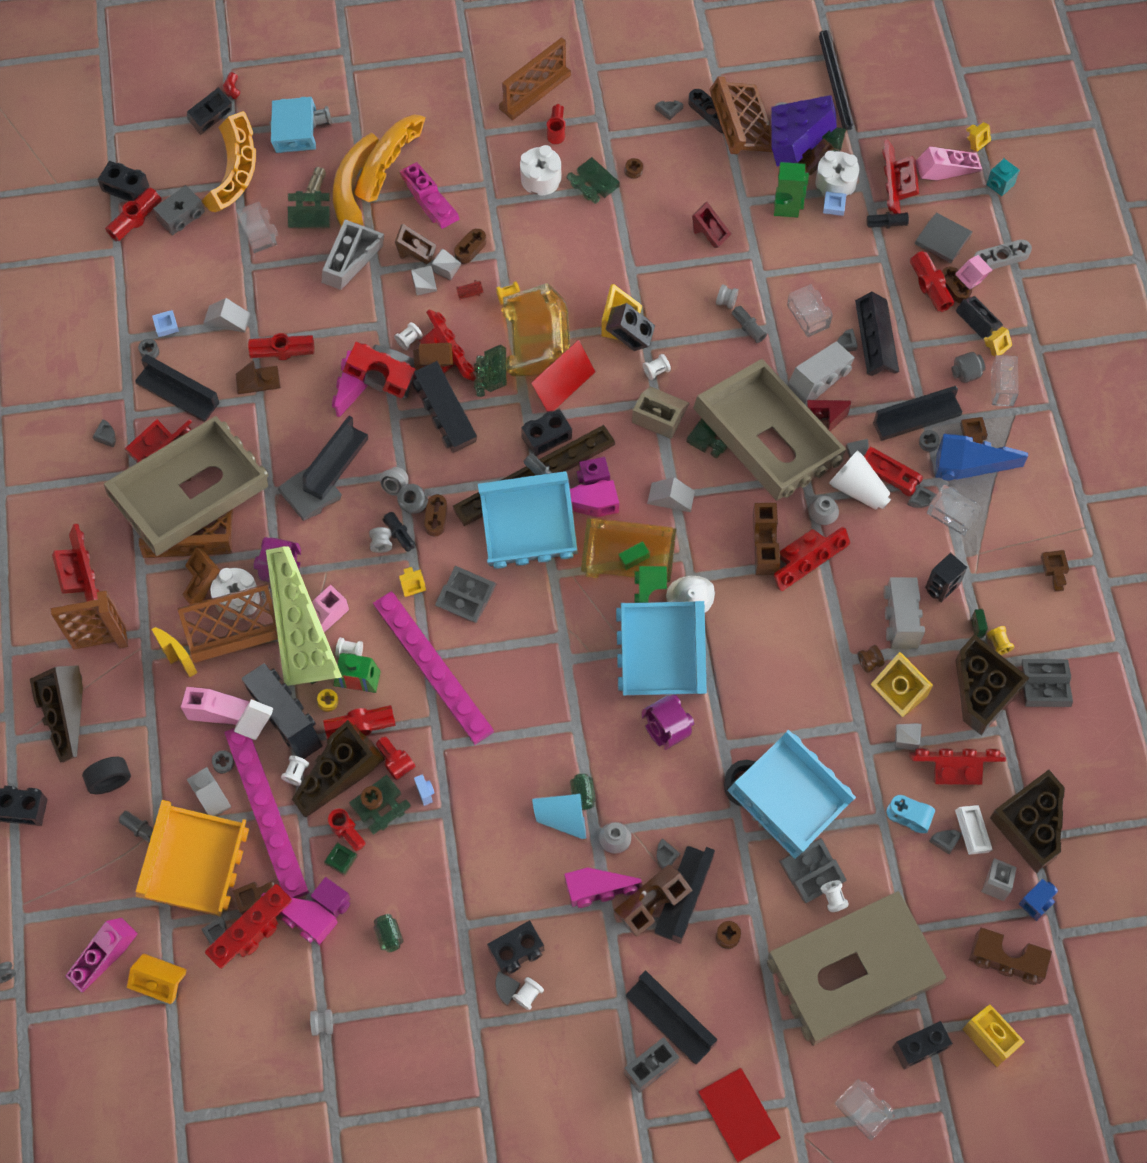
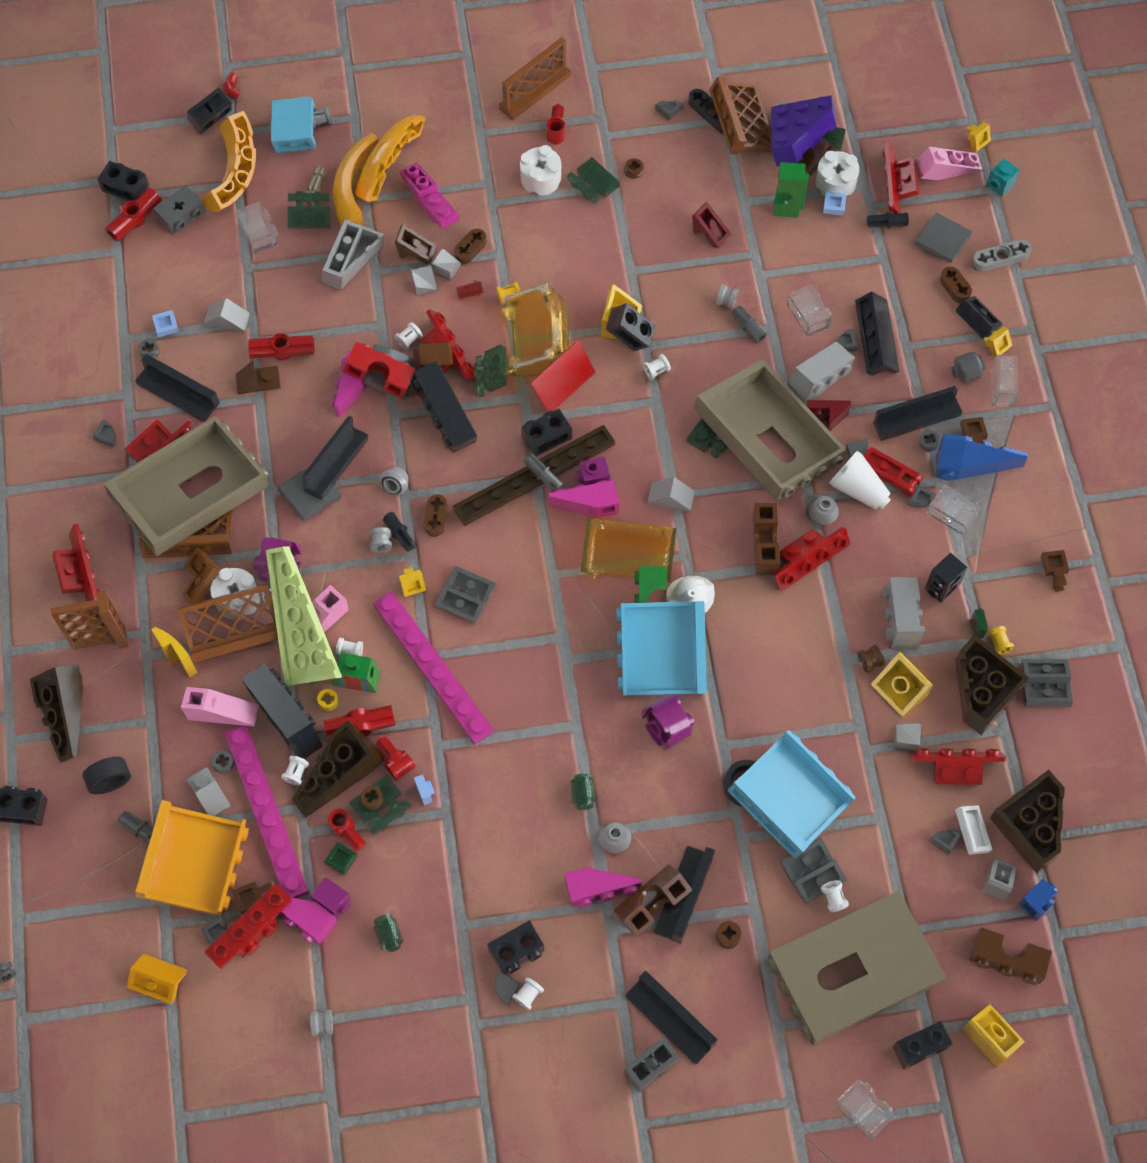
dark pink slope [65,918,138,992] -> none
white tile [234,699,273,740] -> none
dark grey head [397,484,428,514] -> none
medium azure panel [478,471,578,569] -> none
medium azure slope [532,794,587,839] -> none
green piece [618,541,650,570] -> none
dark tan slope [632,386,689,439] -> none
dark grey tile [657,838,681,869] -> none
red piece [698,1068,781,1163] -> none
black axle [819,30,854,131] -> none
medium azure piece [886,795,935,834] -> none
red piece [910,251,955,312] -> none
bright pink brick [955,255,992,289] -> none

